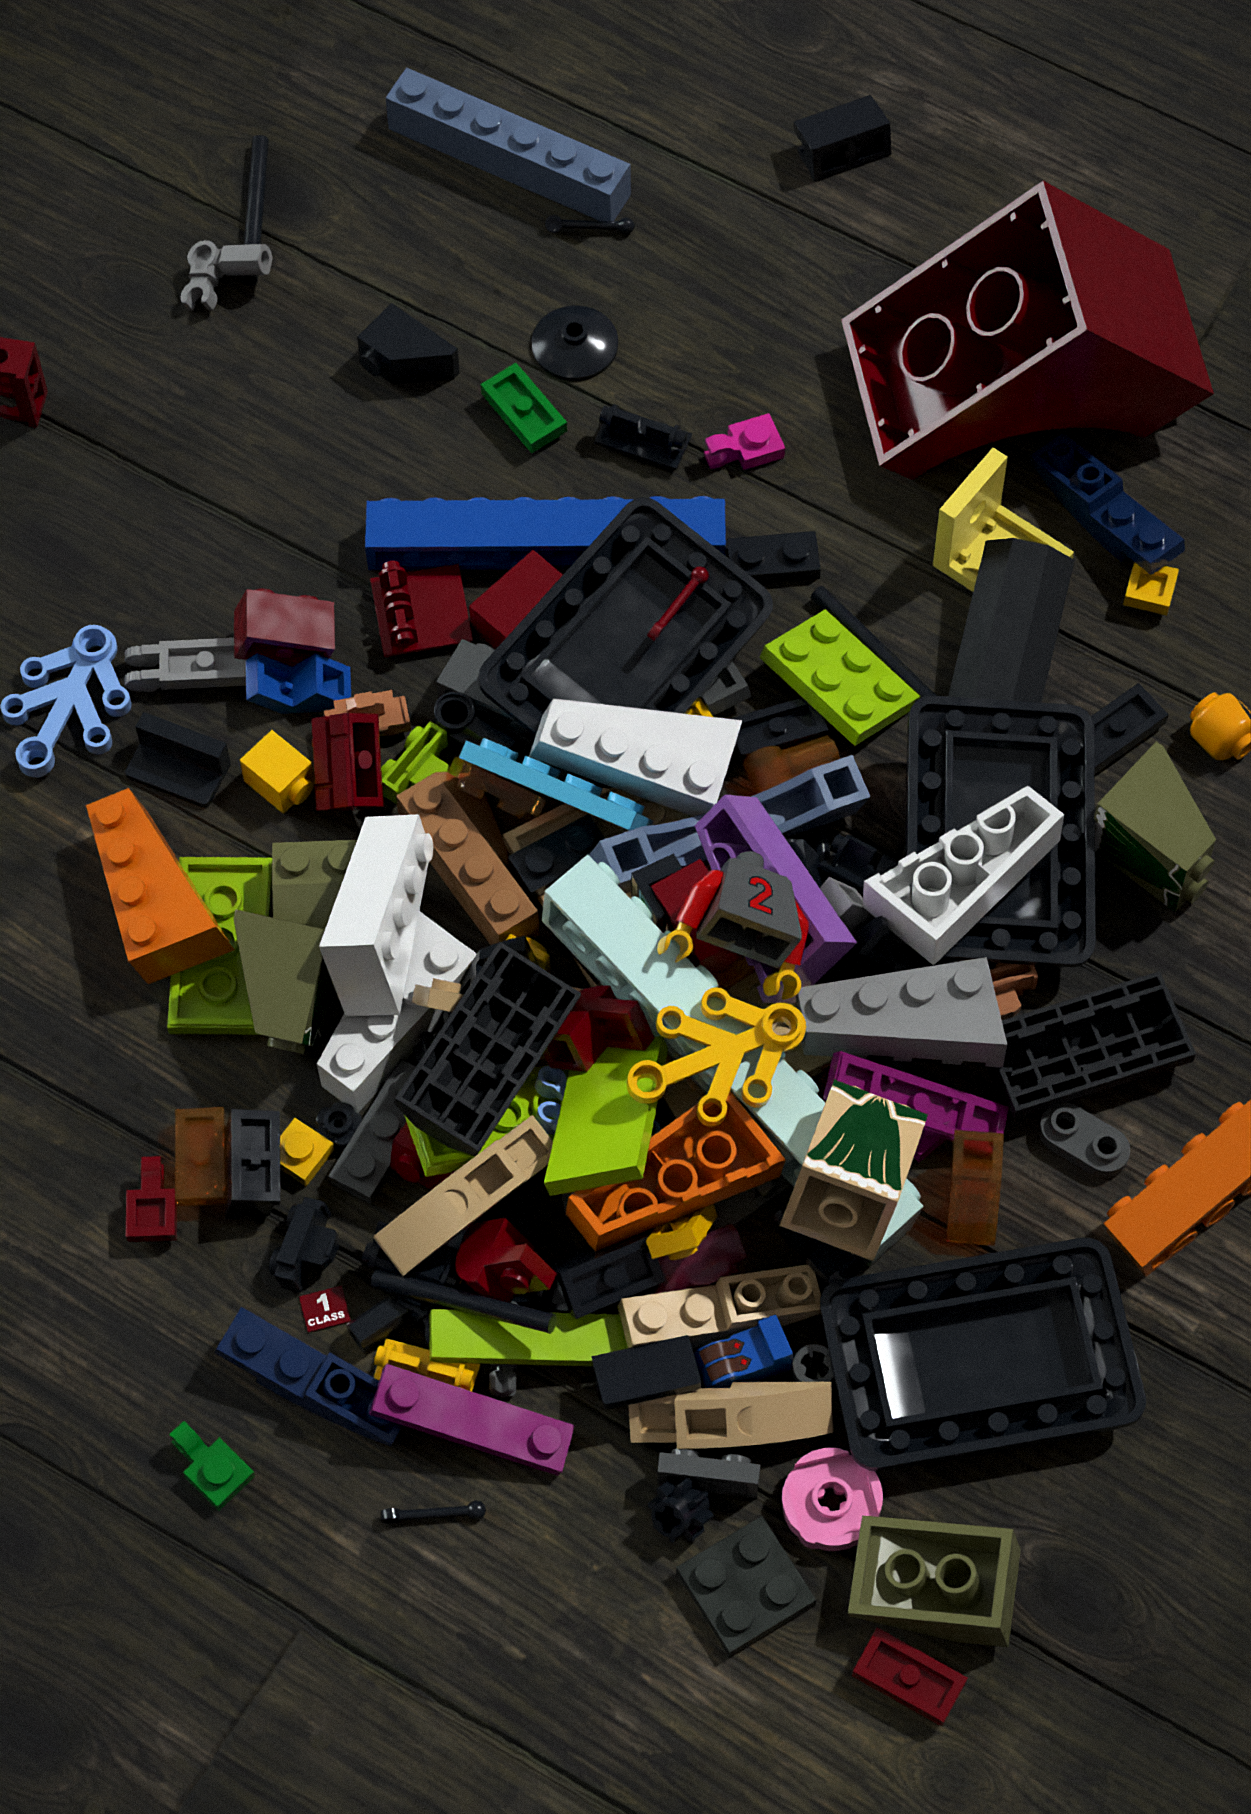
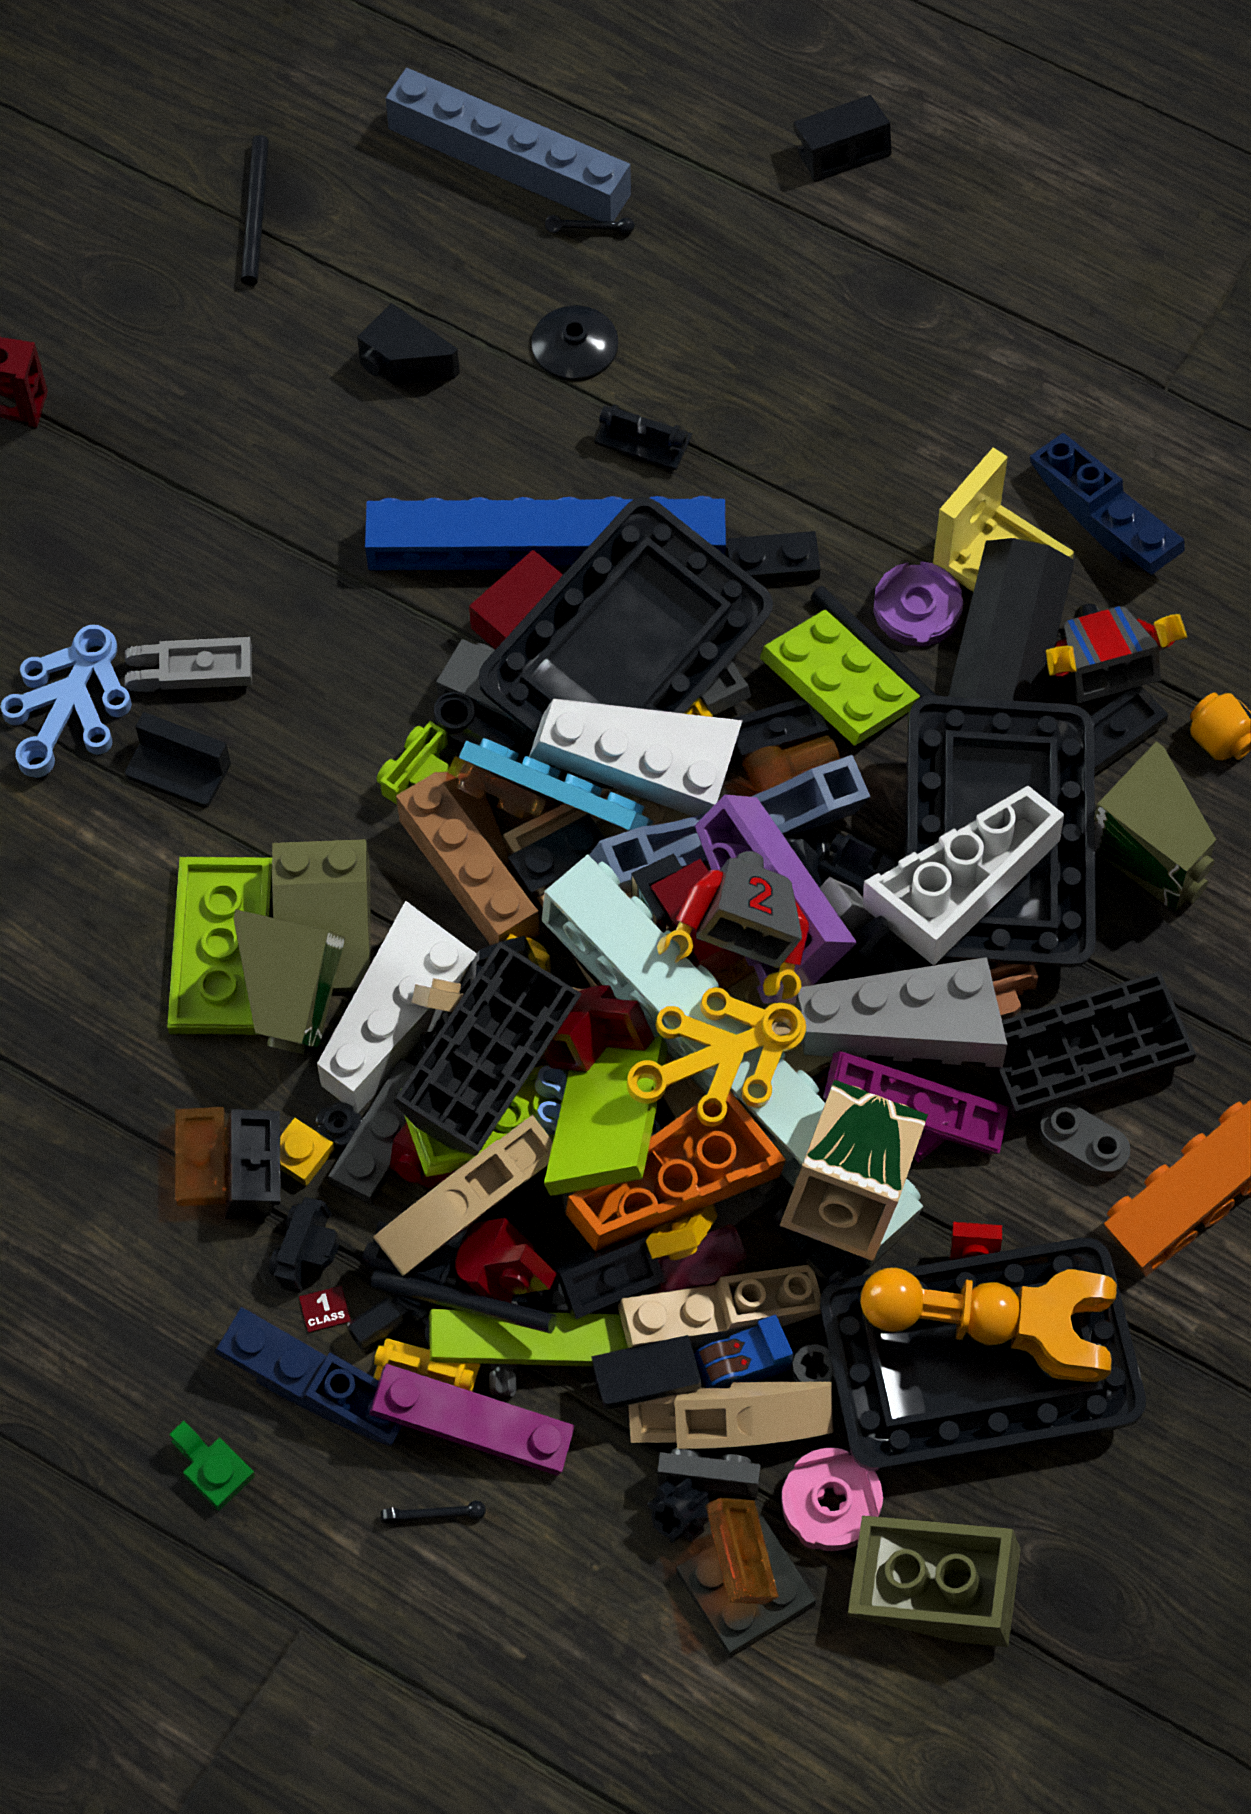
orange wedge [86,788,235,984] -> none
dark red plate [126,1156,177,1242] -> none
light grey bar [180,240,273,311] -> none
dark red brick [234,588,335,667] -> none
yellow brick [240,730,315,814] -> none
blue slope [245,653,351,714] -> none
dark red brick [311,713,384,811] -> none
white wedge [319,814,433,1016] -> none
nougat piece [324,690,411,737] -> none
dark red hinge [370,561,473,657] -> none
green plate [480,363,567,454] -> none
dark red hinge [647,566,709,641] -> none
dark pink plate [704,413,786,470] -> none
dark red brick [841,181,1214,480] -> none
dark red plate [852,1627,968,1727] -> none
clear orange slope [946,1130,1004,1246] -> none
yellow plate [1123,562,1179,616] -> none
none -> clear orange plate [706,1498,779,1604]
none -> light orange piece [861,1267,1117,1382]
none -> medium lavender tile [873,562,963,647]
none -> red plate [949,1222,1002,1260]
none -> torso [1046,603,1188,703]

